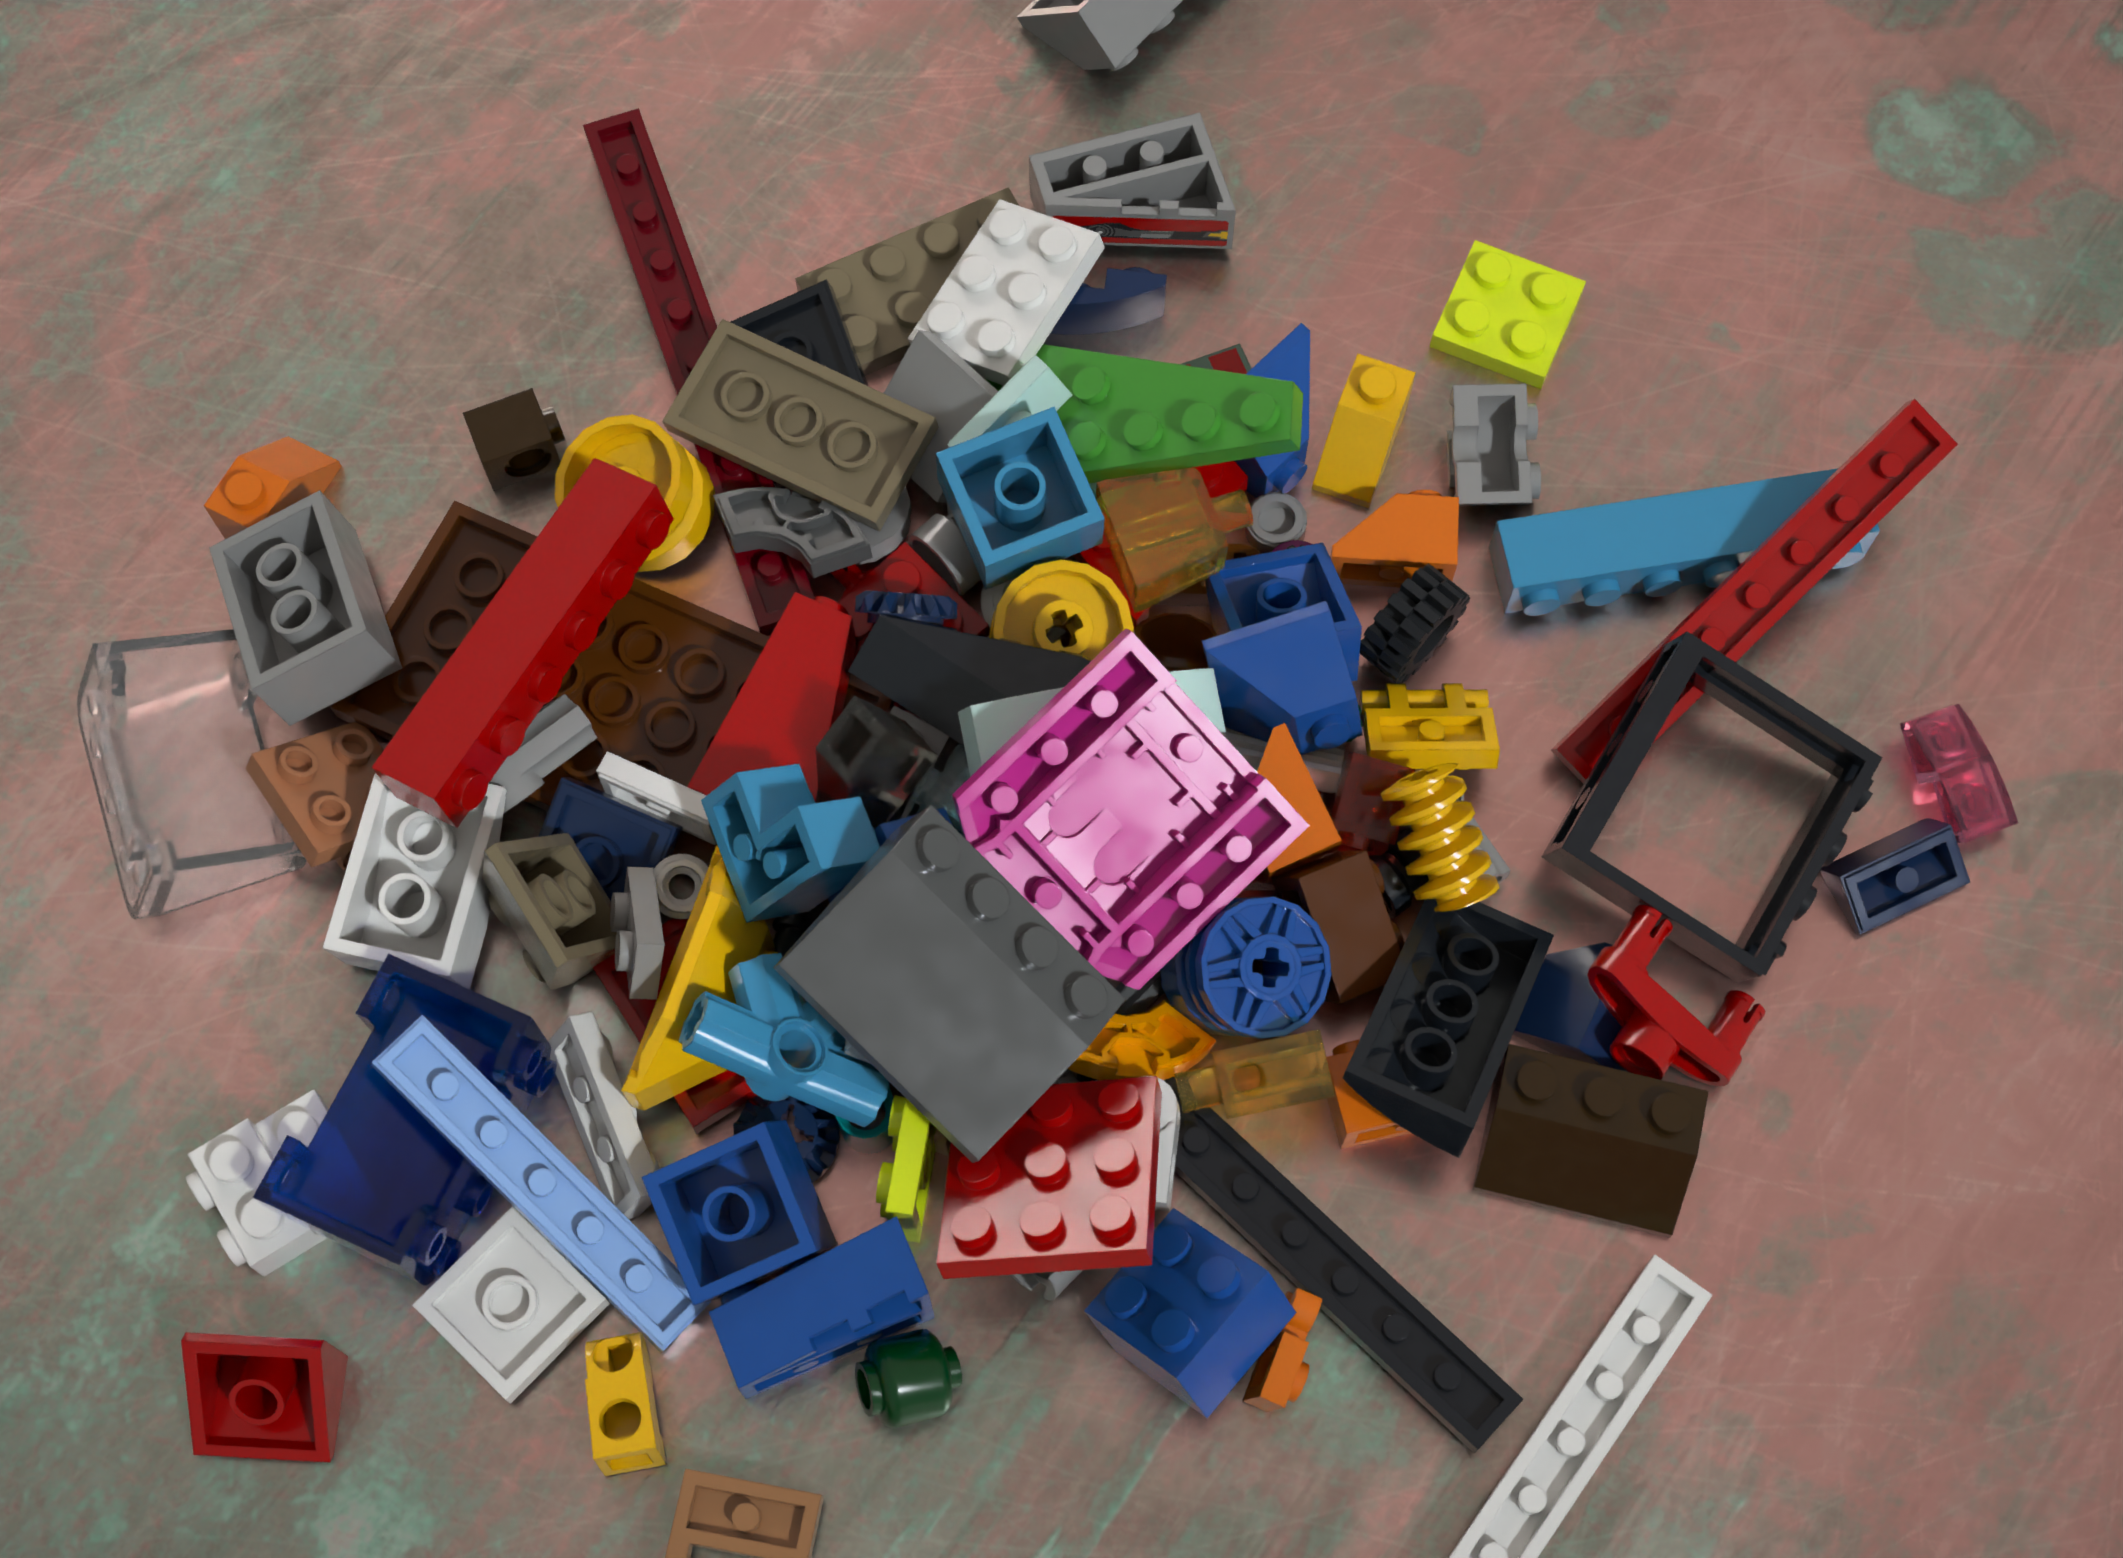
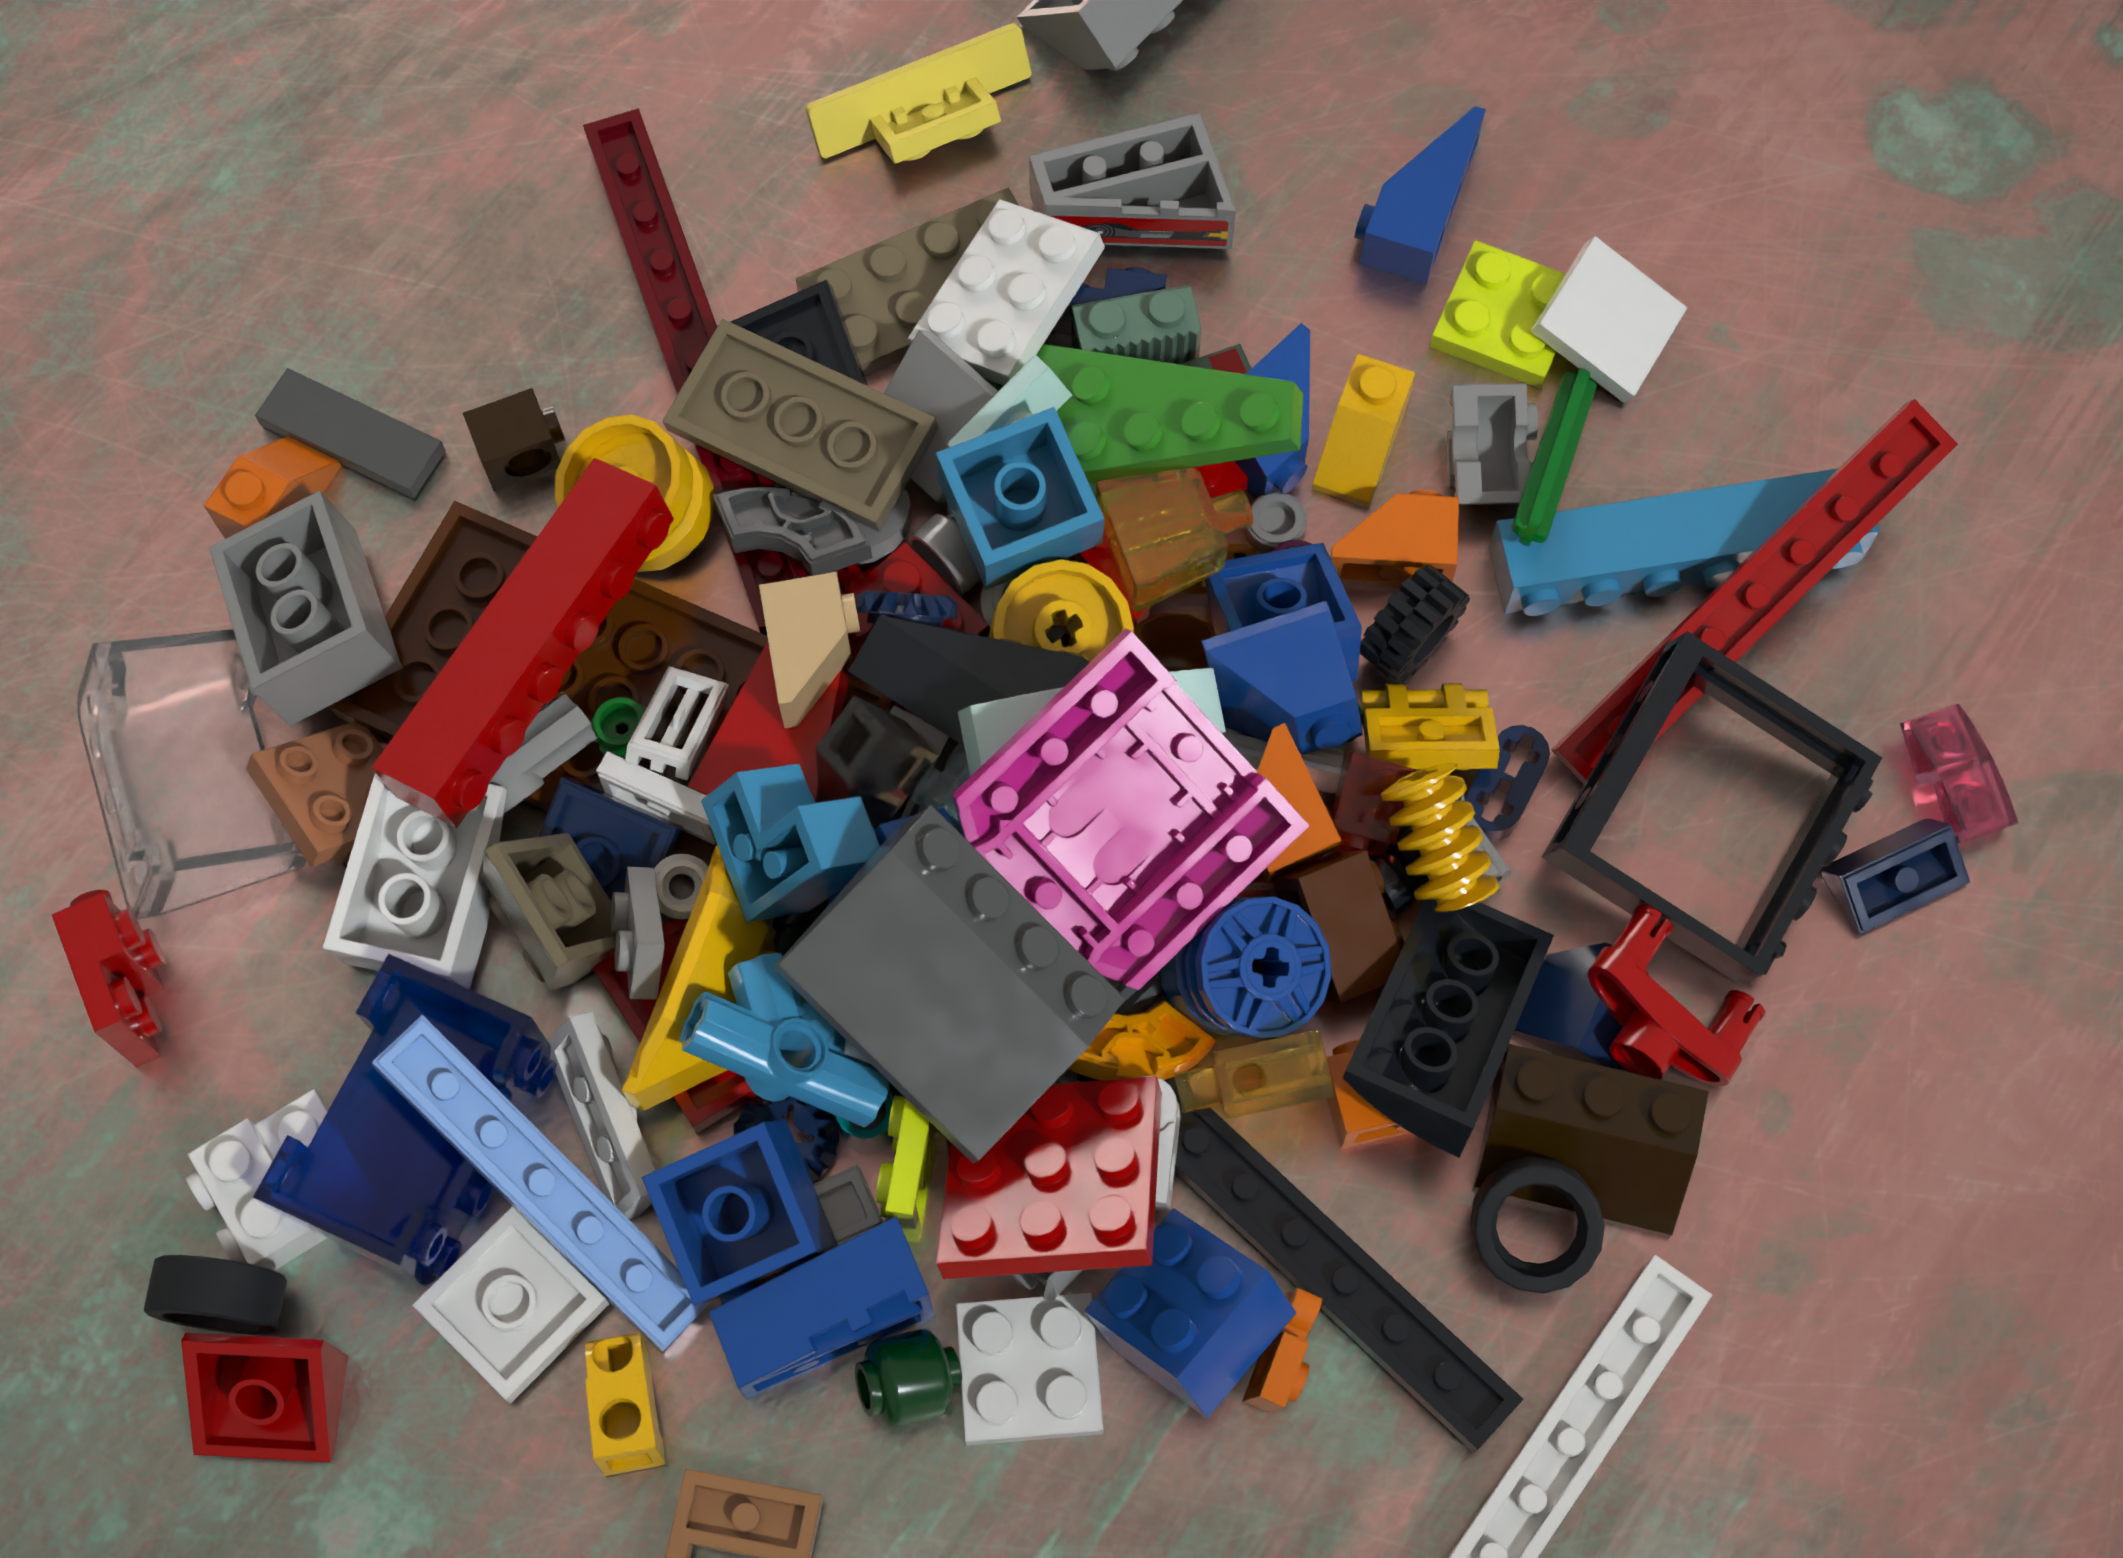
none -> red plate [51,889,165,1067]
none -> black tyre [144,1255,287,1335]
none -> dark grey tile [255,368,446,499]
none -> green plate [591,697,646,758]
none -> white tile [625,666,729,781]
none -> tan slope [759,572,860,729]
none -> light yellow bracket [805,23,1032,164]
none -> white tile [813,1164,884,1253]
none -> white plate [956,1293,1104,1446]
none -> sand green brick [1071,285,1202,364]
none -> blue slope [1354,106,1486,285]
none -> dark blue beam [1465,725,1550,842]
none -> black tyre [1470,1156,1605,1294]
none -> green axle [1512,368,1597,546]
none -> white tile [1531,236,1688,403]

